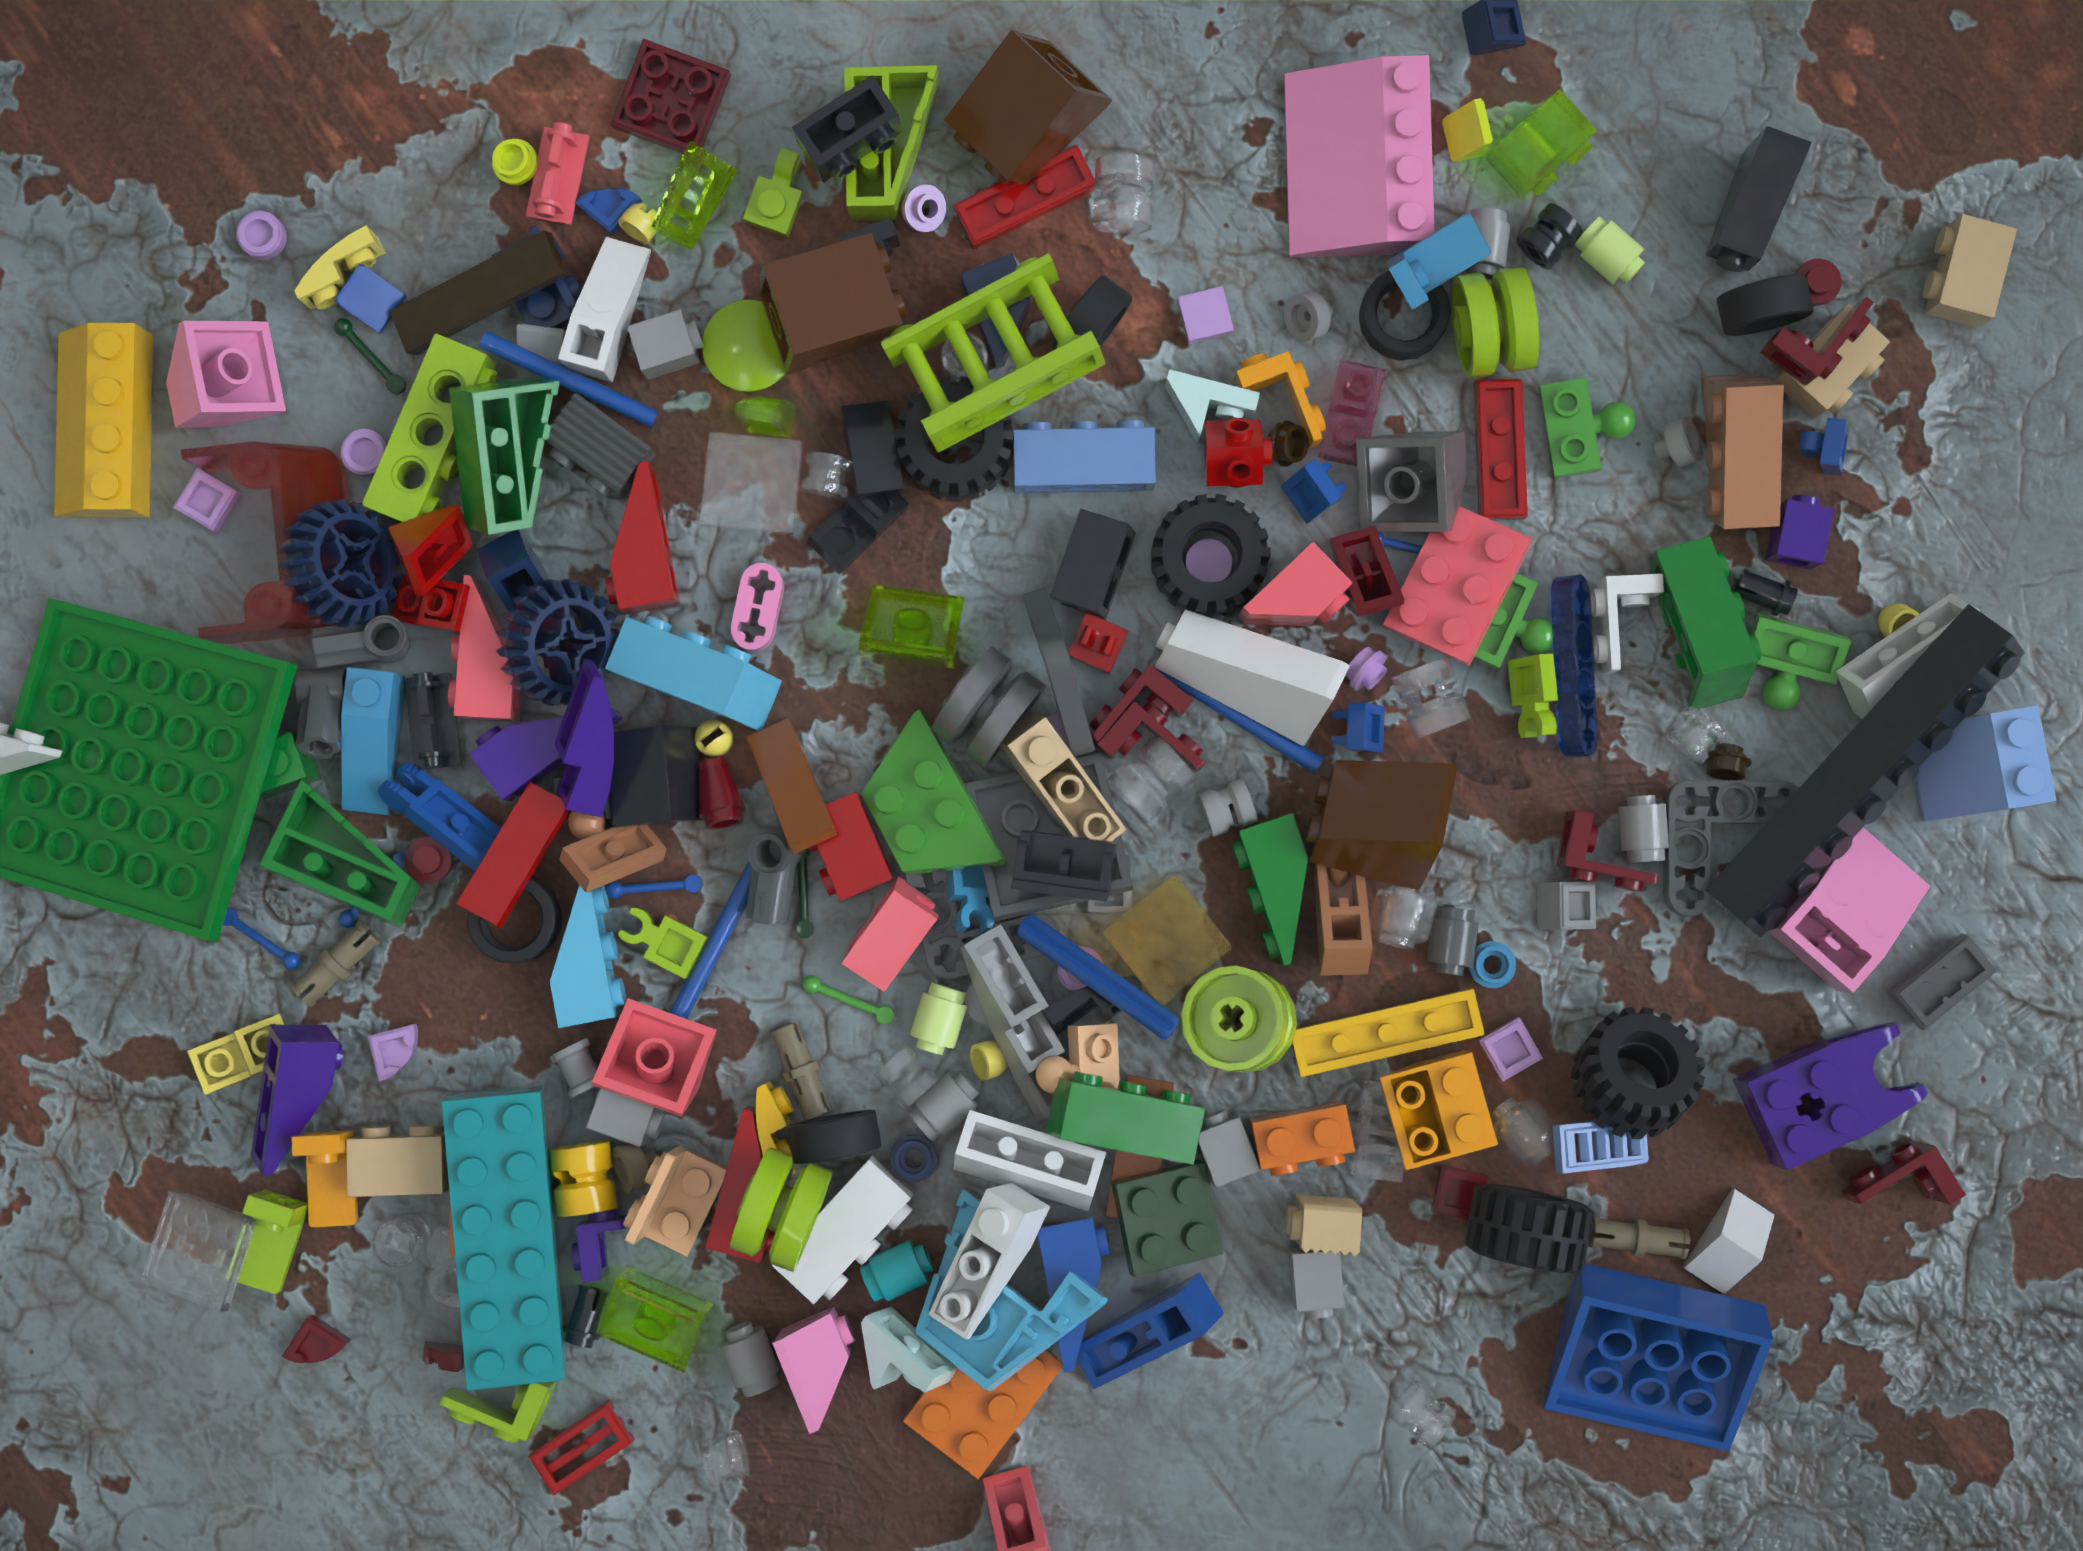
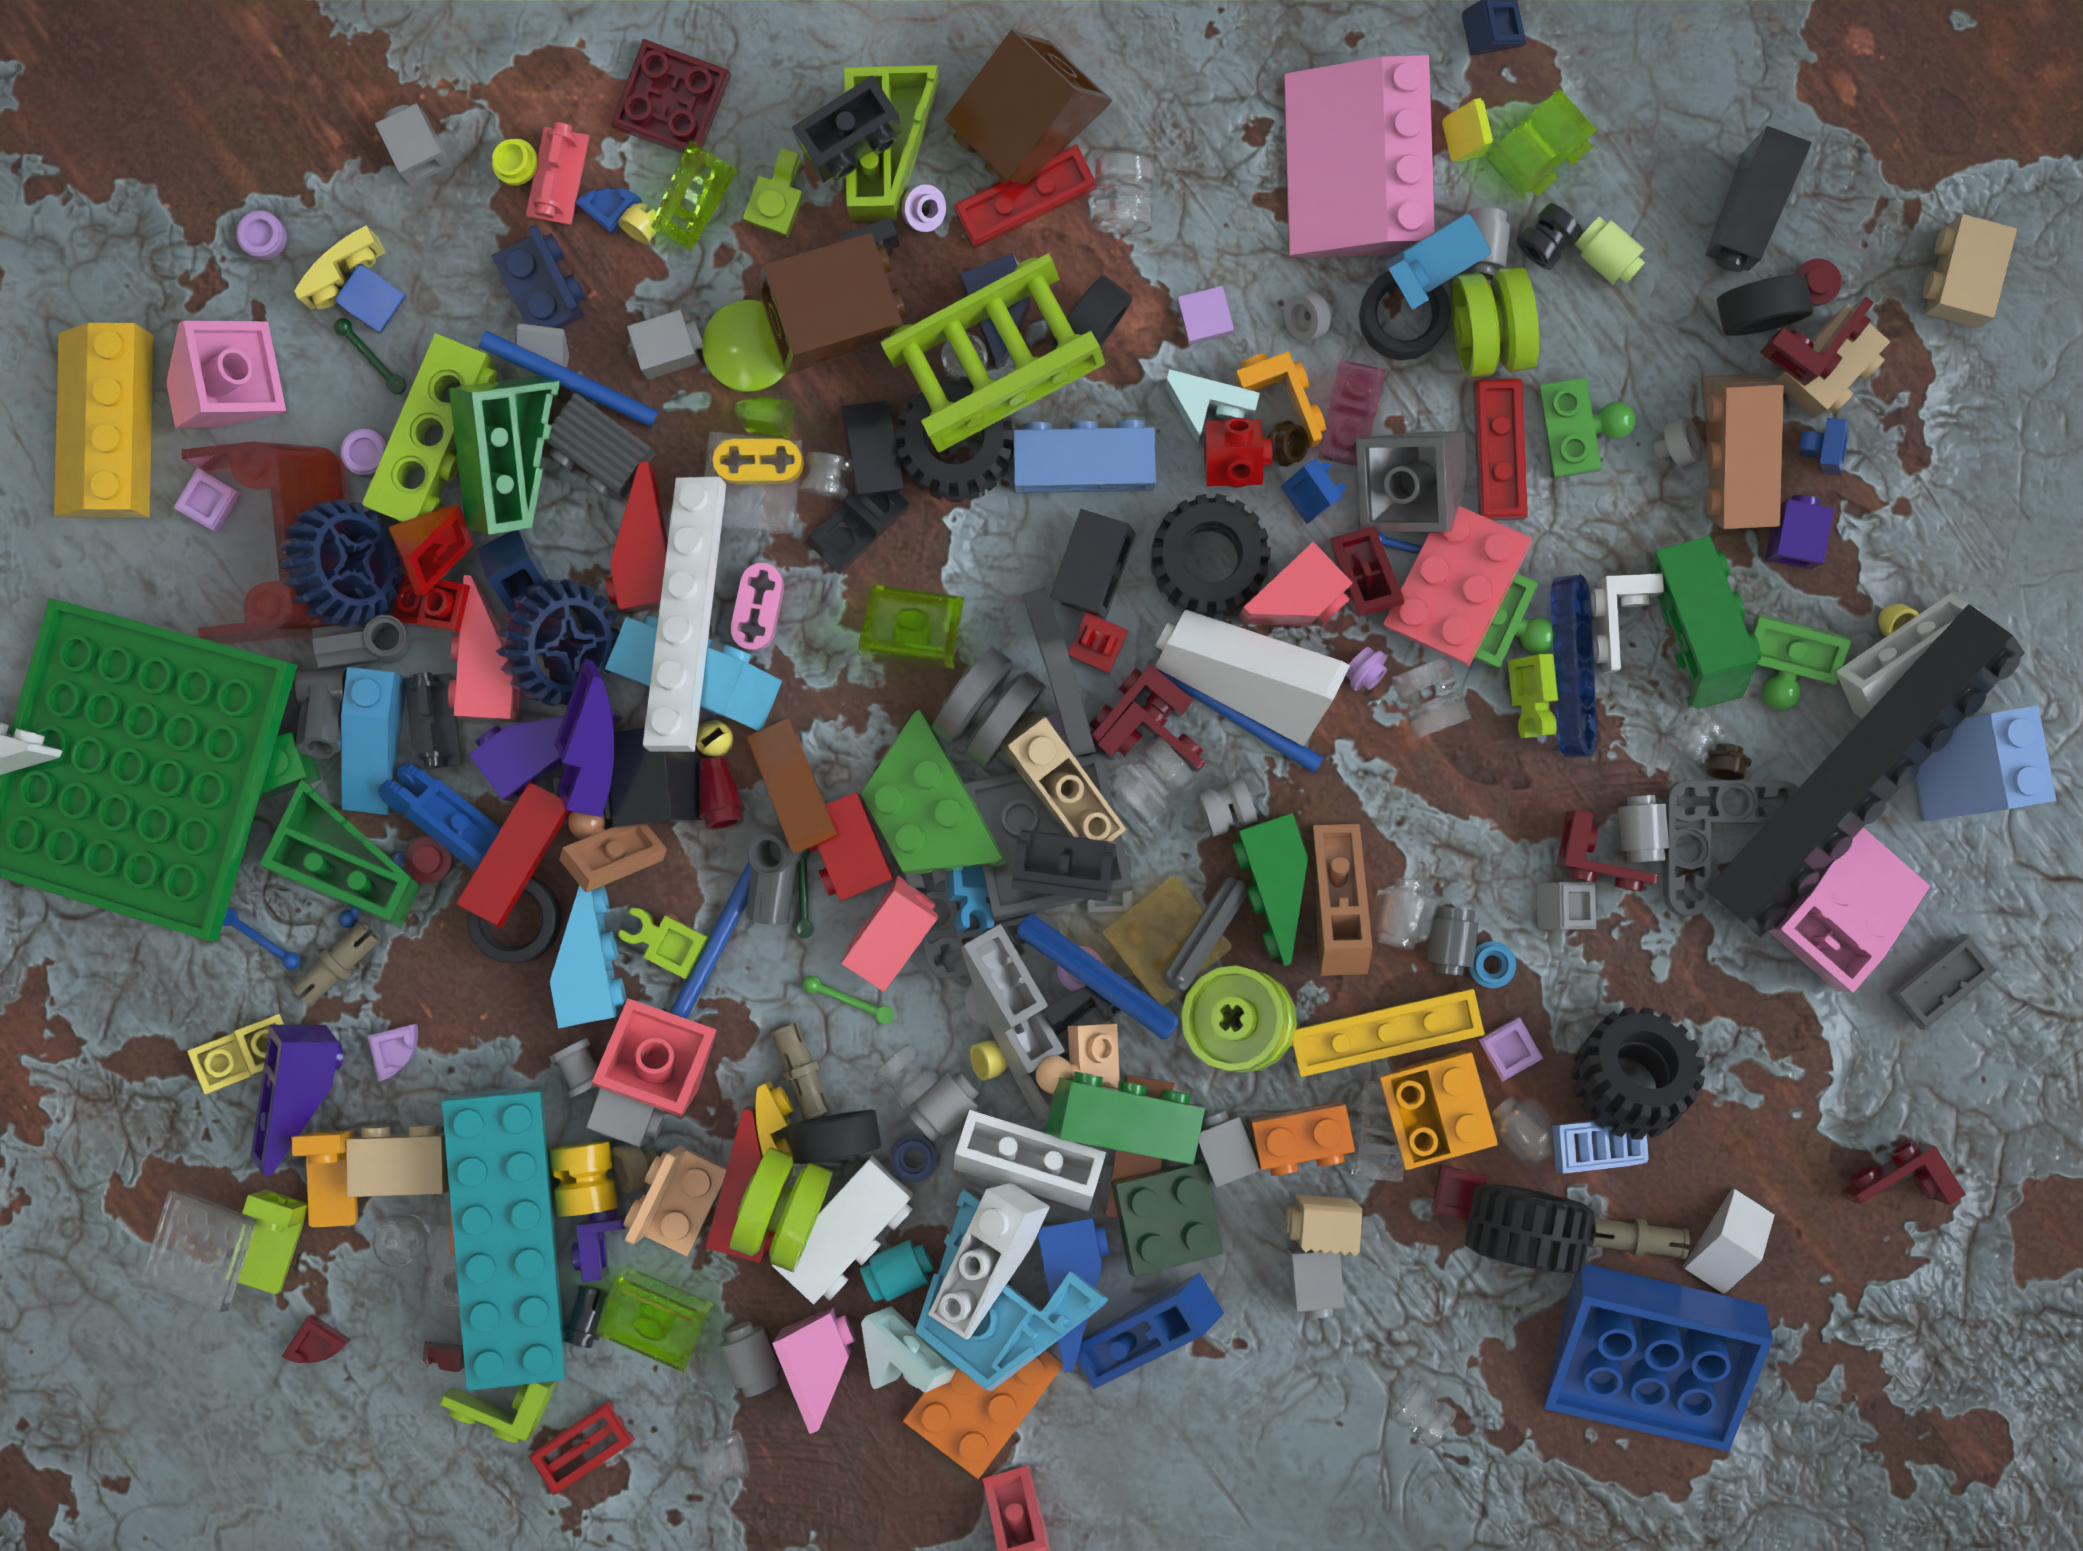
dark brown tile [389,230,568,355] -> none
white slope [558,237,651,383] -> none
blue hinge [605,874,703,899] -> none
yellowish green brick [910,982,968,1055] -> none
lavender tile [1185,539,1232,582] -> none
reddish brown slope [1305,760,1457,892] -> none
blue tile [1331,702,1385,753] -> none
dark purple brick [1733,1022,1928,1170] -> none
black pin [1734,568,1798,616] -> none
none -> light grey brick [375,103,452,186]
none -> white plate [643,477,726,752]
none -> yellow beam [712,439,804,485]
none -> dark grey axle [1163,877,1248,992]

